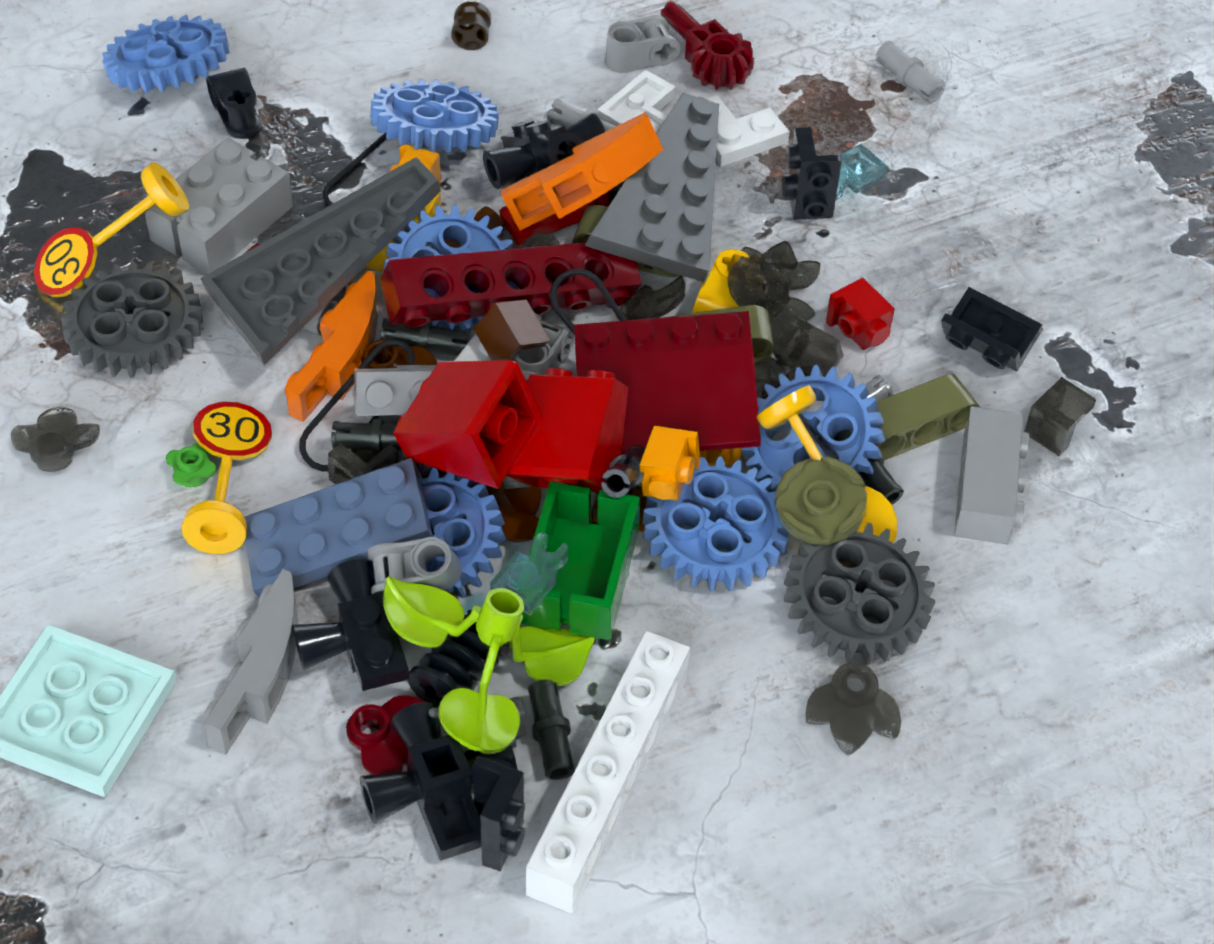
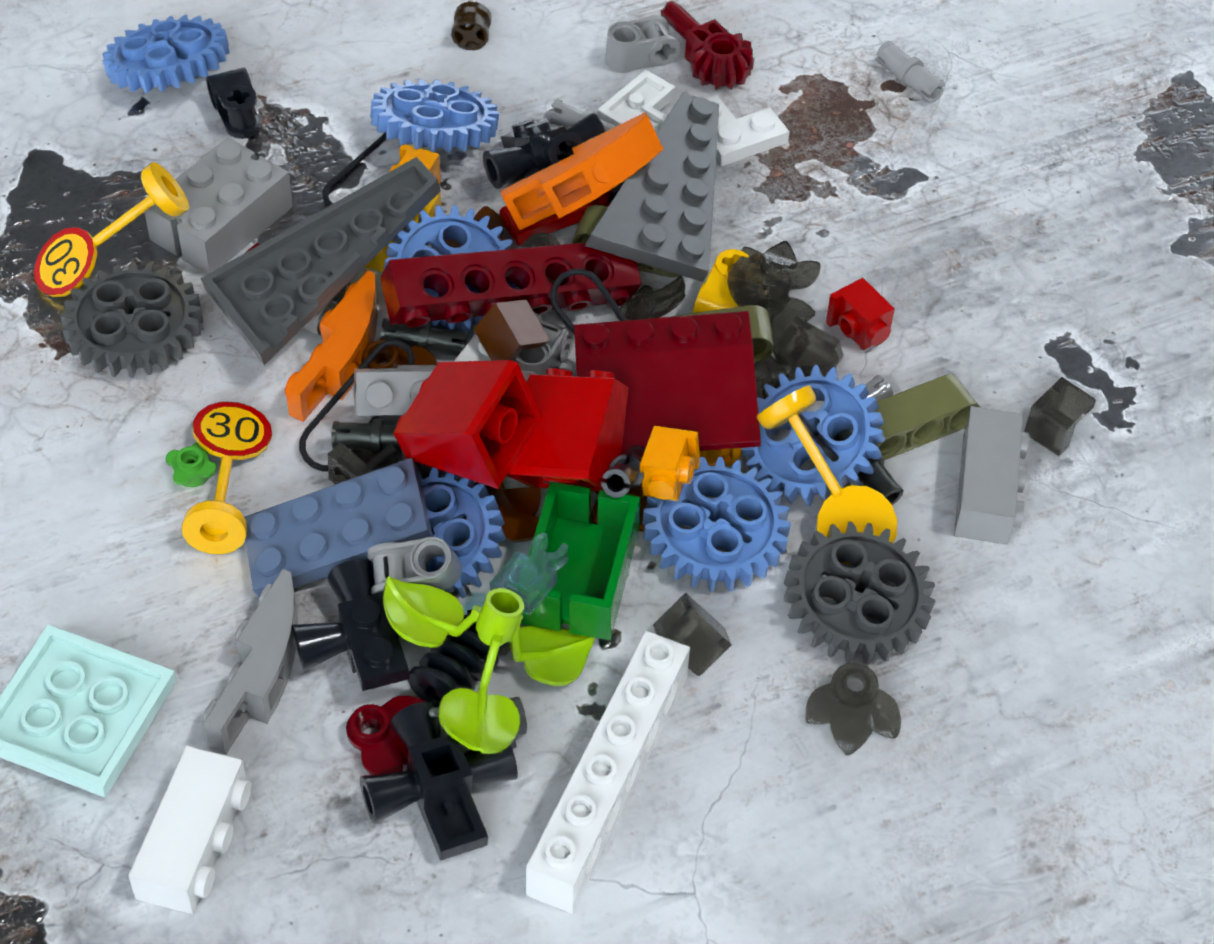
clear smoke plate [10,406,100,472] -> none
black bracket [473,756,525,872] -> none
pearl dark grey pin [528,679,575,780] -> none
olive tile [776,457,867,545] -> none
black bracket [782,127,841,220] -> none
clear light blue plate [836,144,887,200] -> none
black bracket [941,287,1043,371] -> none
none -> white brick [128,746,251,914]
none -> clear smoke panel [653,592,732,676]

